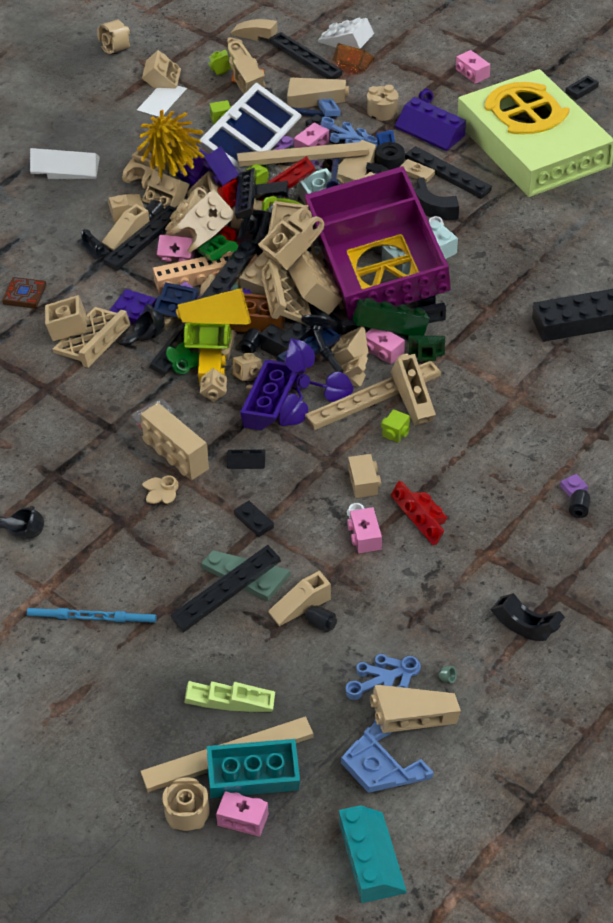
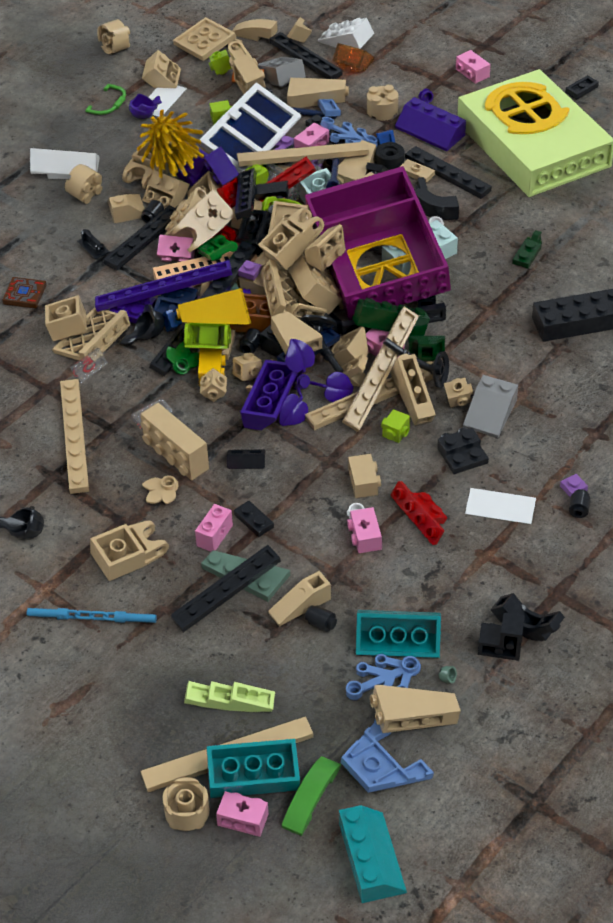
tan slope [102,204,149,251] -> none
none -> tan plate [60,379,89,494]
none -> tan brick [65,164,102,204]
none -> clear tile [70,348,108,383]
none -> bright green piece [85,84,126,115]
none -> tan brick [90,521,169,581]
none -> dark purple tile [95,260,232,312]
none -> dark purple hat [129,94,162,119]
none -> blue tile [162,309,183,332]
none -> tan plate [173,17,236,61]
none -> bright pink brick [195,504,233,552]
none -> medium lavender plate [238,260,262,281]
none -> light grey slope [258,57,306,88]
none -> tan slope [271,311,323,354]
none -> bright green slope [282,756,341,836]
none -> tan slope [286,303,327,320]
none -> tan slope [287,17,312,43]
none -> tan slope [304,224,346,271]
none -> tan tile [342,306,419,432]
none -> teal slope [356,610,441,658]
none -> black dish [383,338,449,388]
none -> black plate [437,427,489,474]
none -> tan brick [444,378,474,408]
none -> light grey slope [463,375,518,438]
none -> white sticker [465,488,536,524]
none -> black brick [477,613,525,661]
none -> dark green hinge [512,230,542,269]

